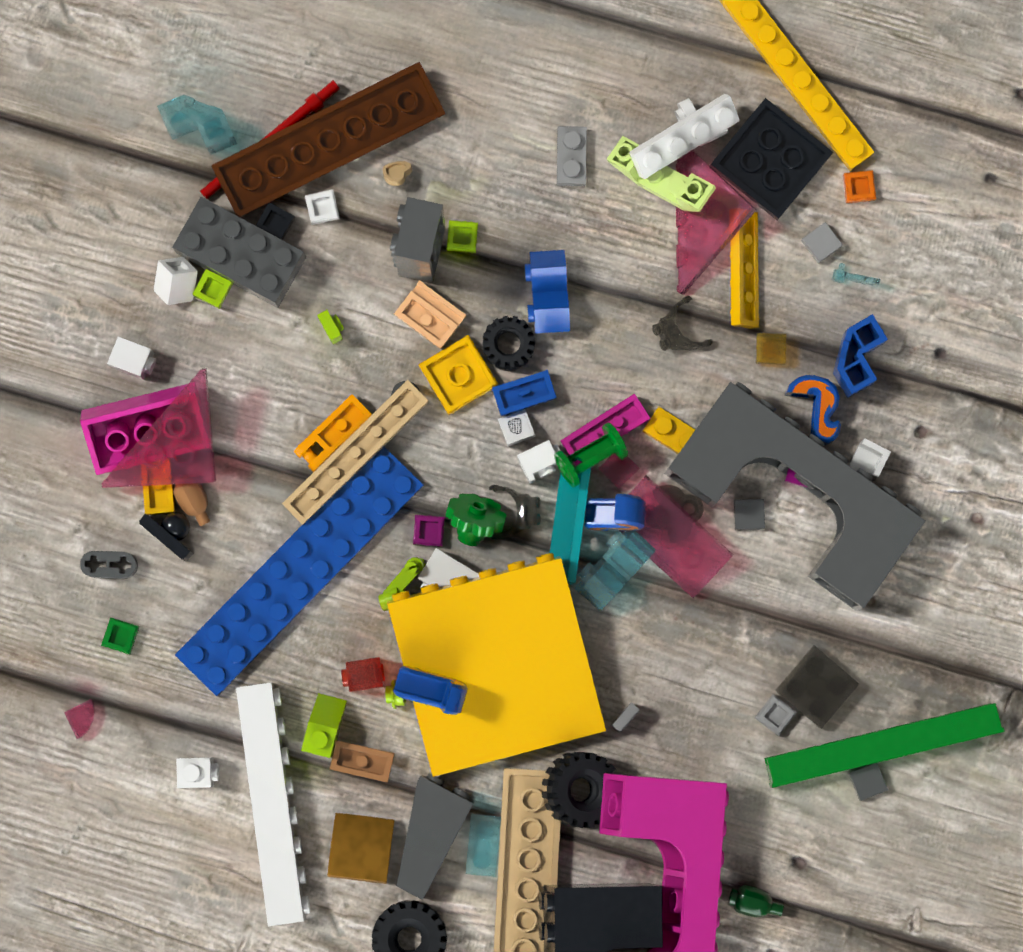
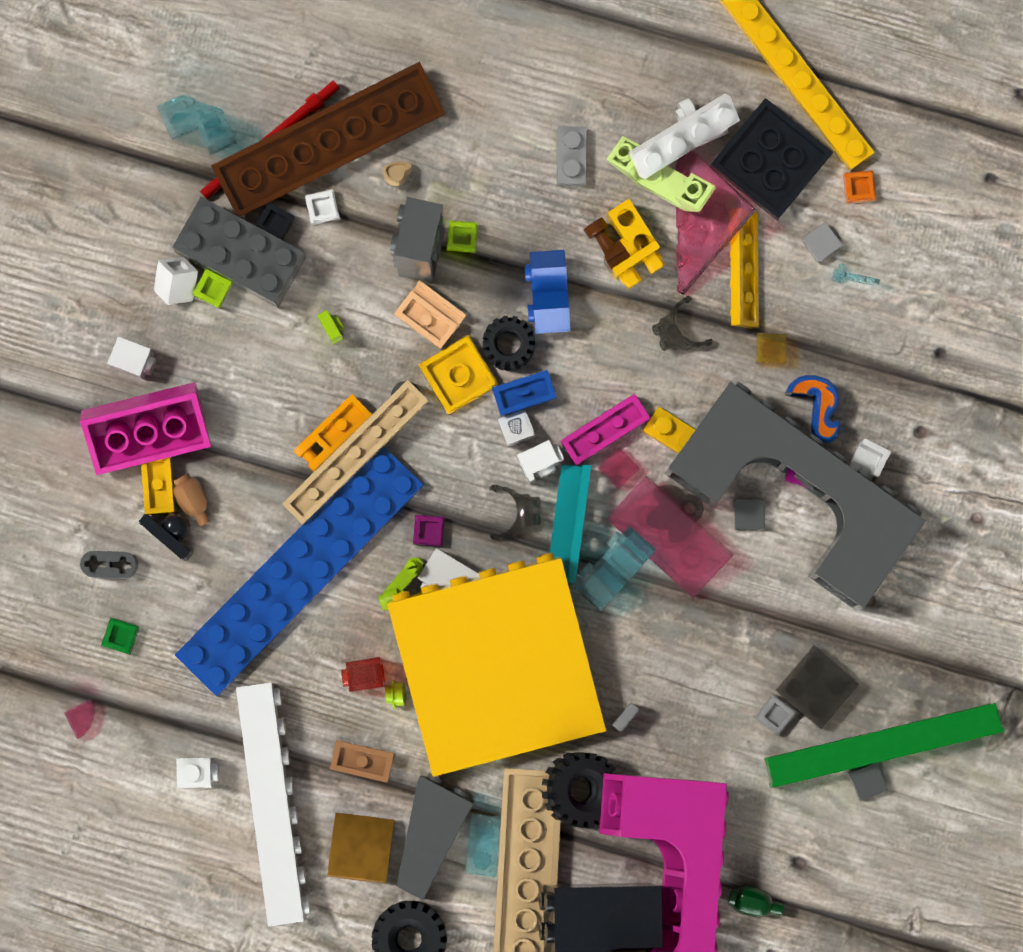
clear pink tile [101,368,216,488] -> none
lime slope [301,693,347,758] -> none
blue animal [393,666,468,715] -> none
green plant [445,494,507,546] -> none
green hose [554,422,628,488] -> none
blue animal [584,494,646,531] -> none
blue brick [833,314,888,398] -> none
none -> yellow hips [584,199,665,290]

